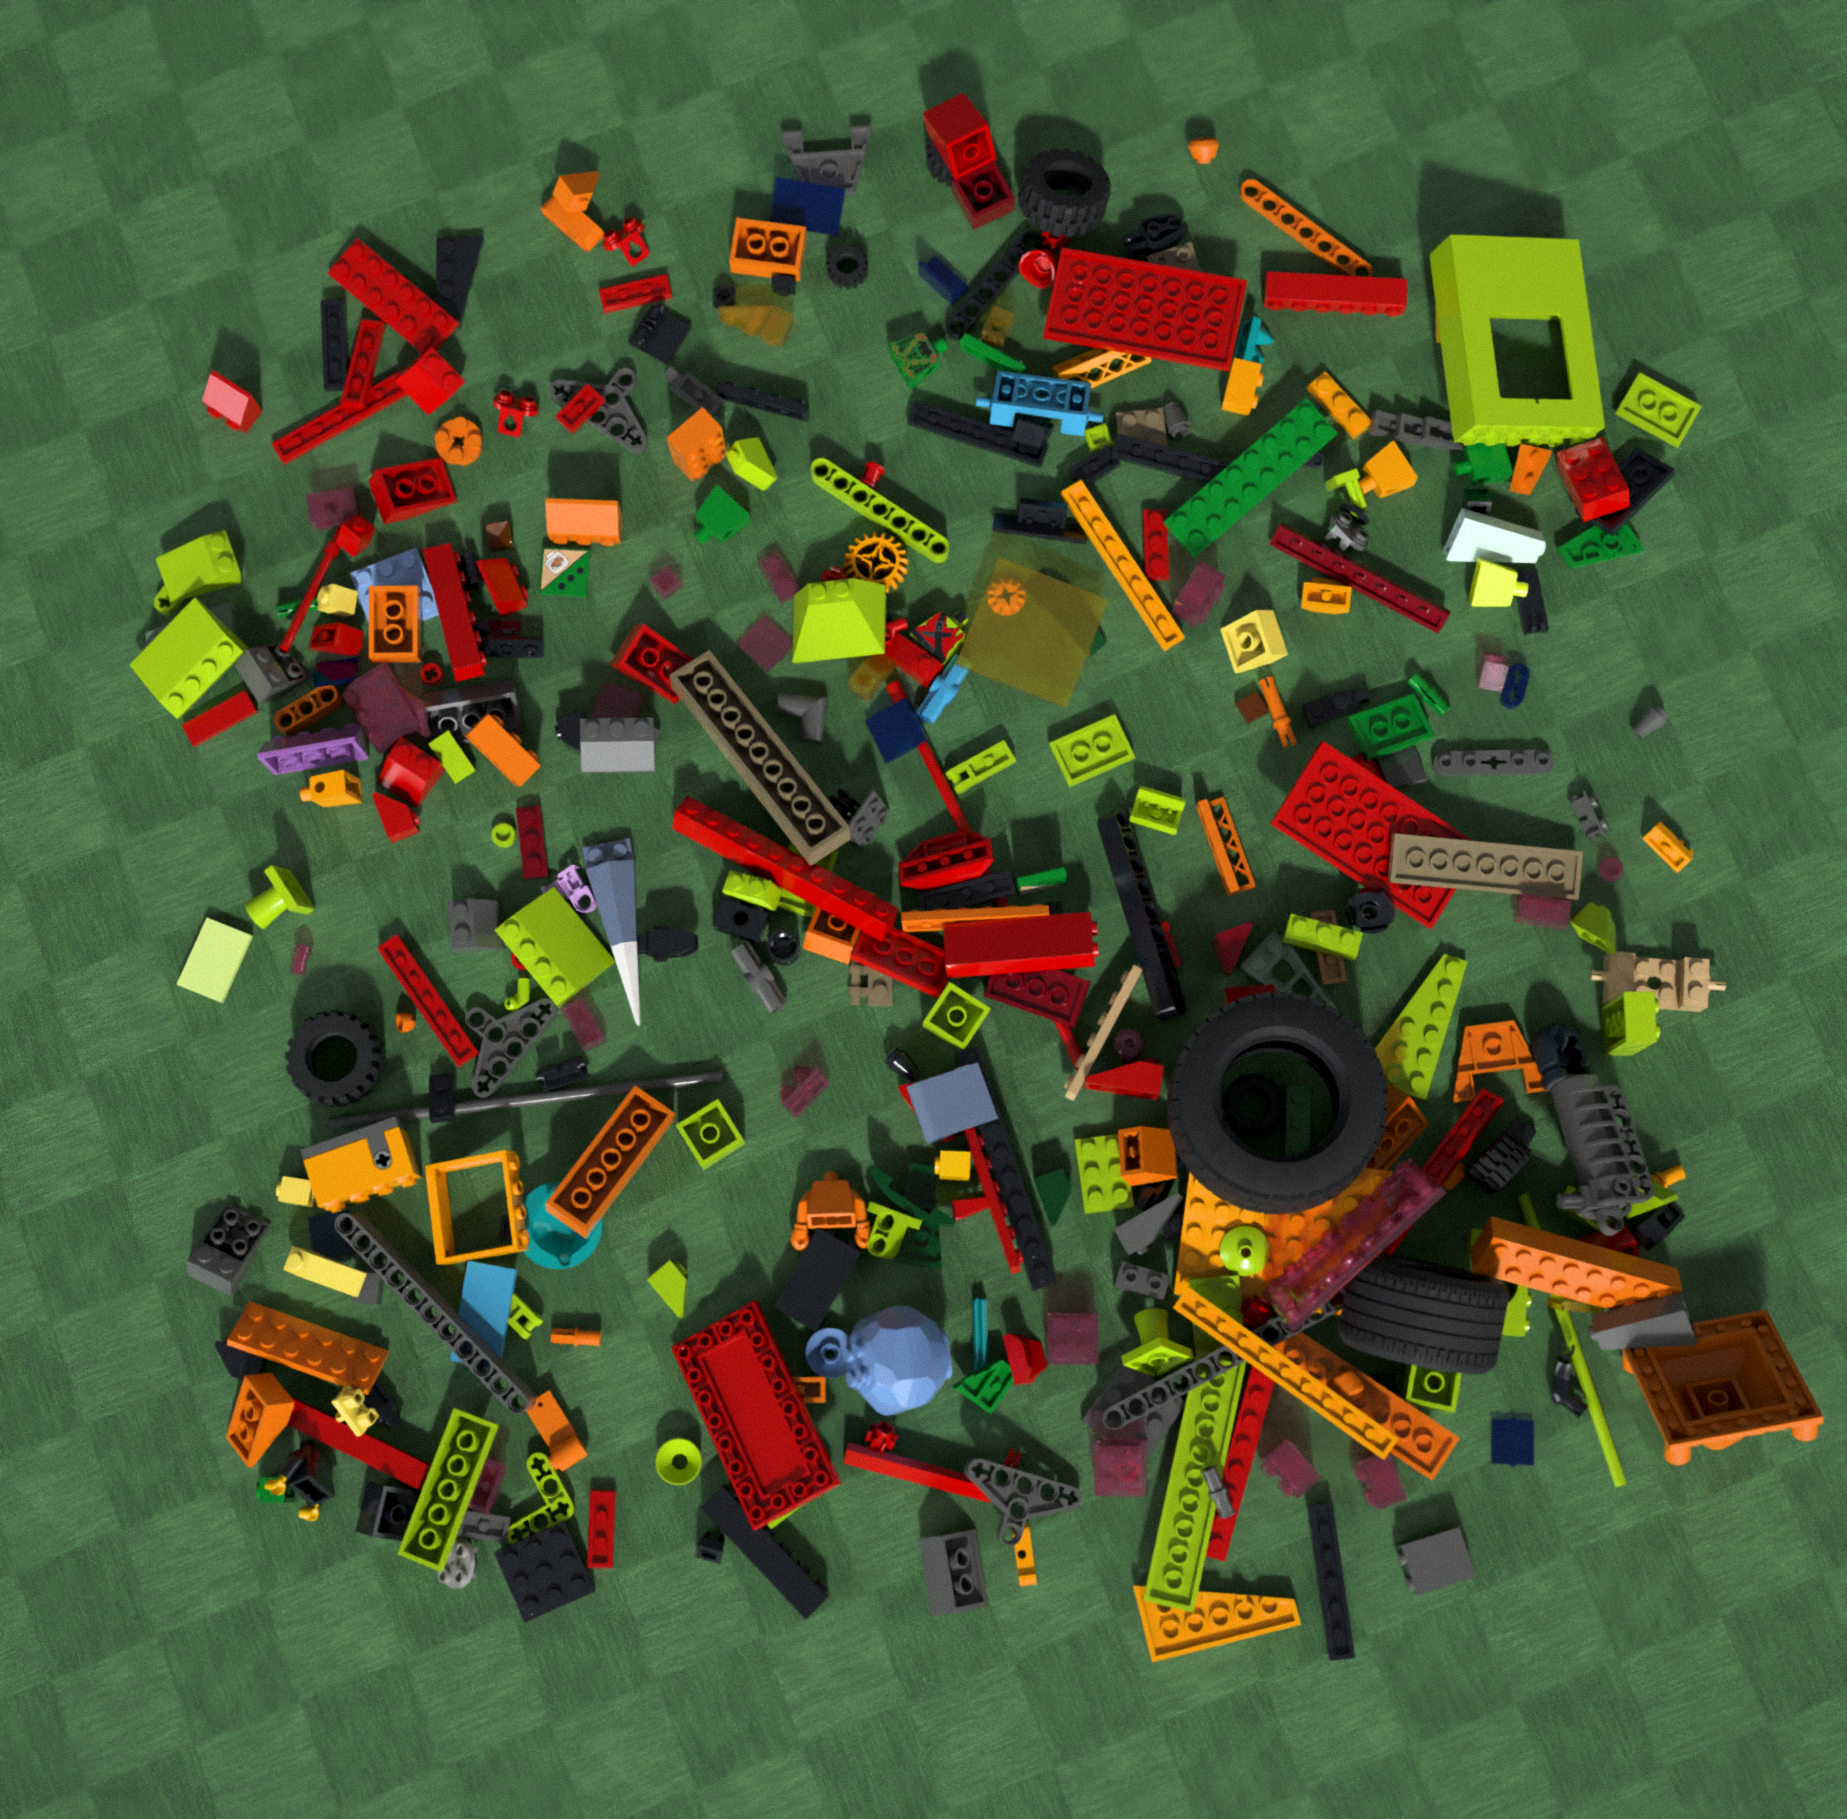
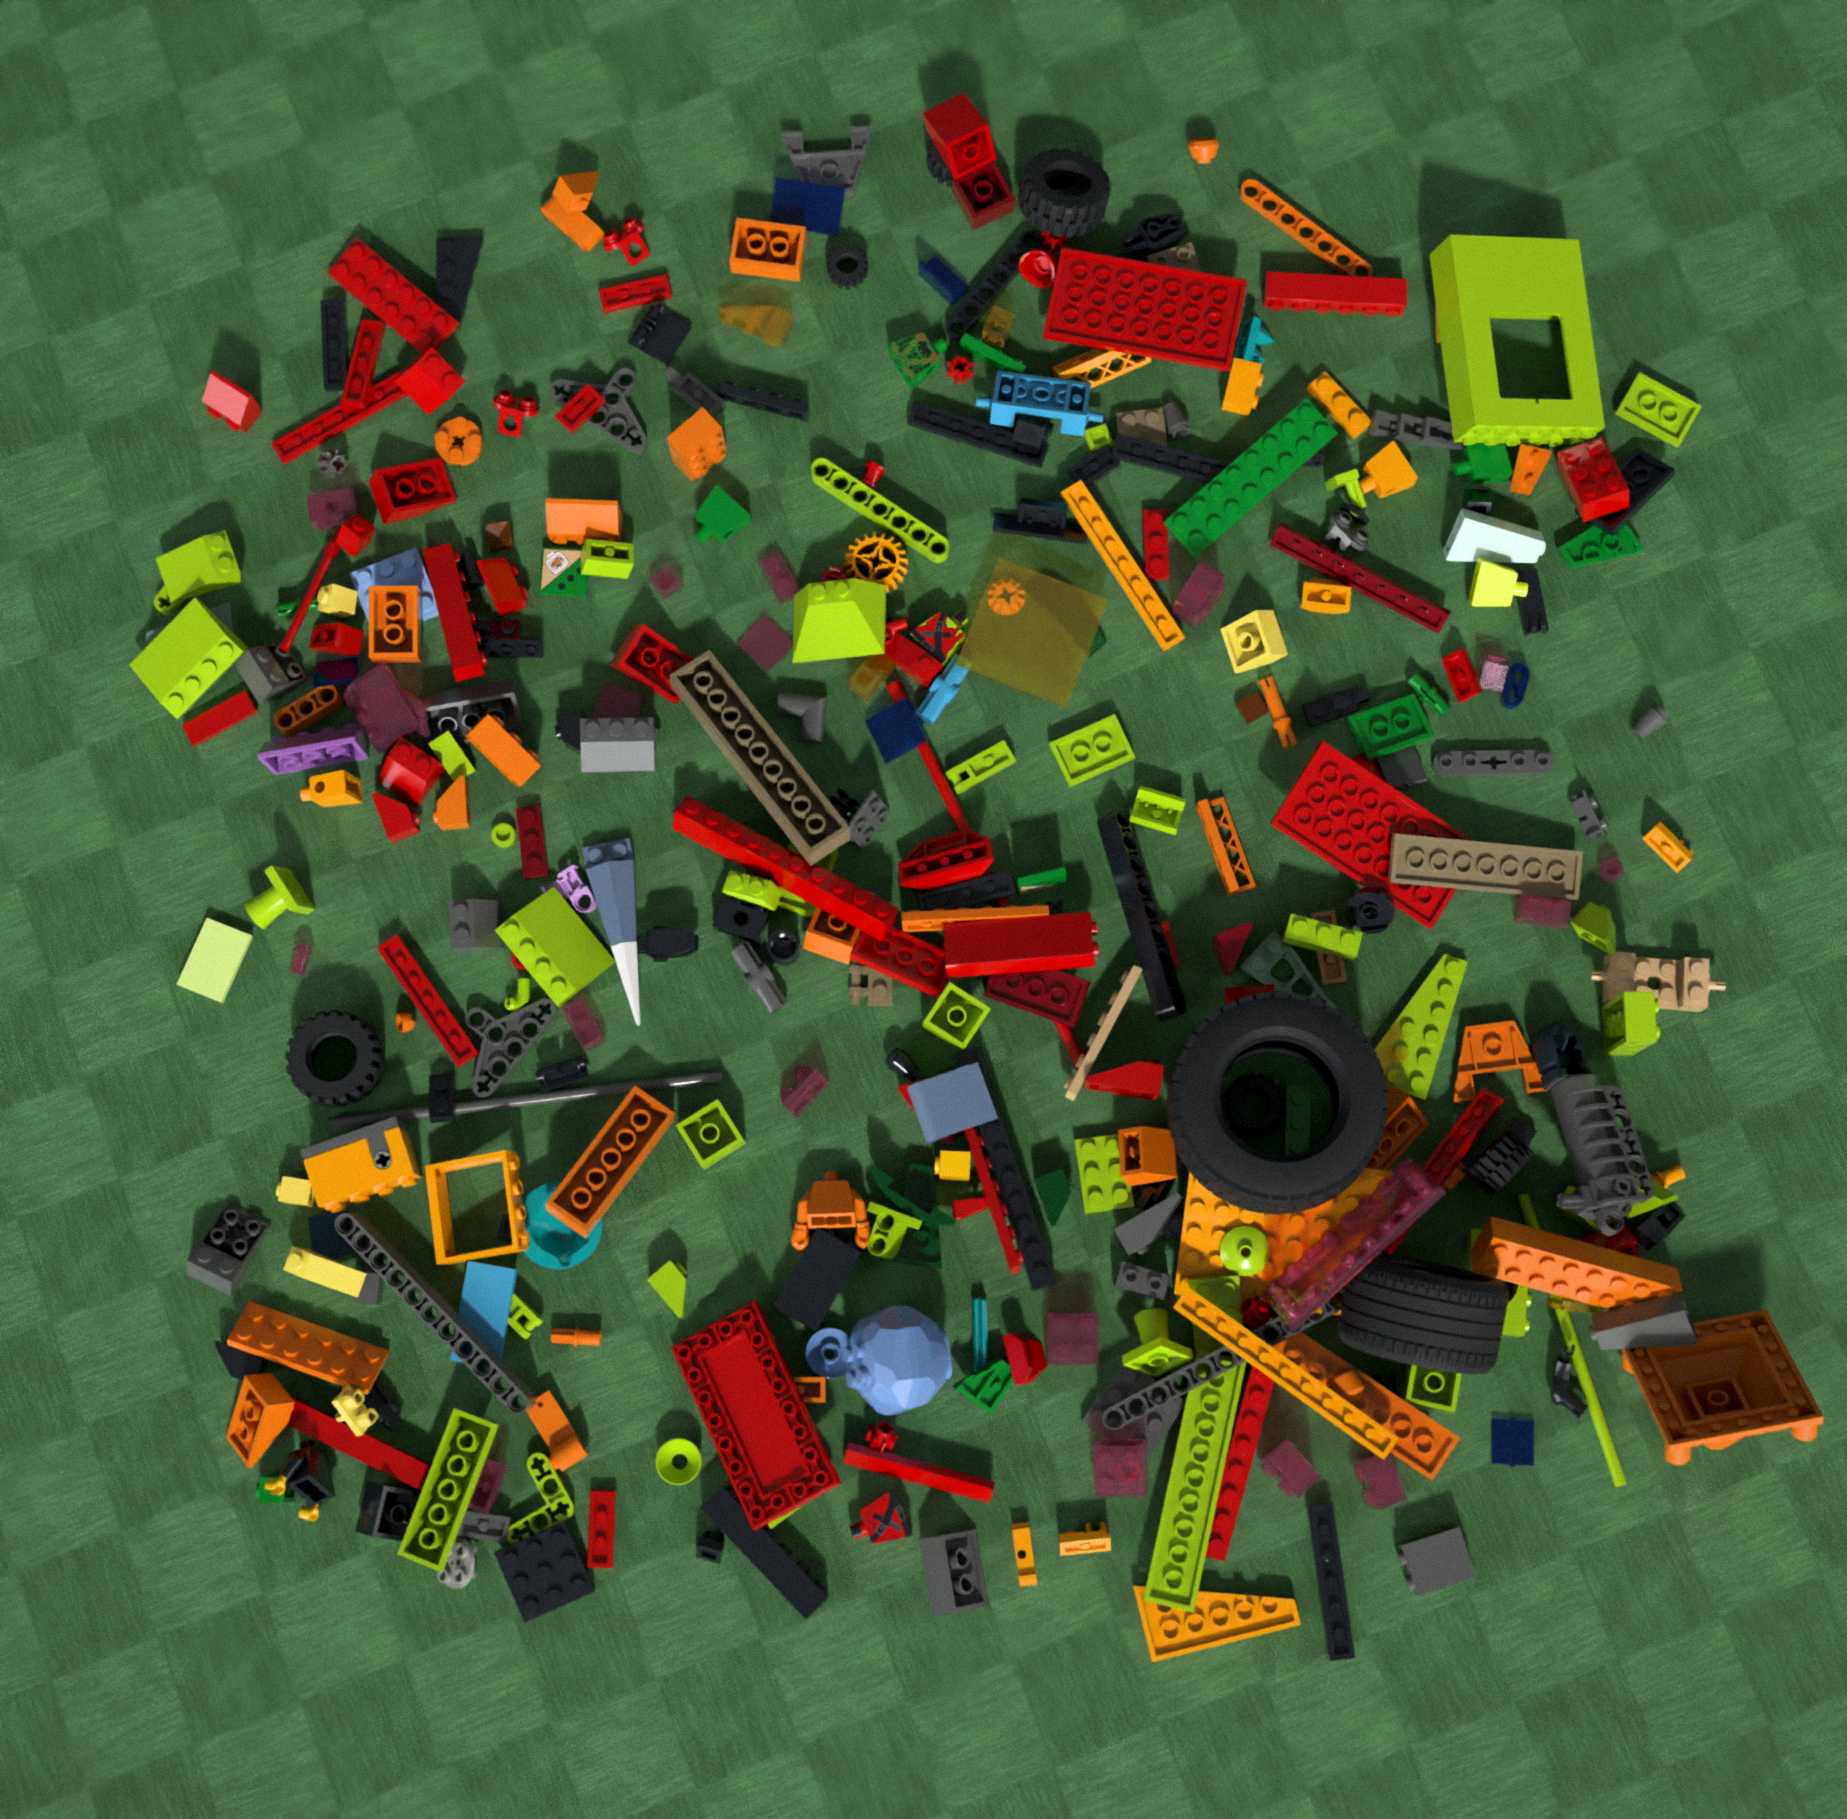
red bush [420,663,444,687] -> none
black plate [713,286,736,309] -> none
lime slope [725,437,778,491] -> none
black plate [771,275,797,296] -> none
dark grey beam [964,1458,1082,1546] -> none
red bush [1003,1447,1022,1469] -> none
clear pink head [1112,1028,1145,1062] -> none
dark grey pin [1200,1465,1235,1519] -> none
none -> dark grey gear [316,448,348,478]
none -> orange slope [433,776,471,830]
none -> lime brick [580,539,634,579]
none -> torso [849,1489,913,1544]
none -> red gear [946,355,974,385]
none -> light orange plate [1059,1522,1111,1556]
none -> red plate [1441,649,1482,703]

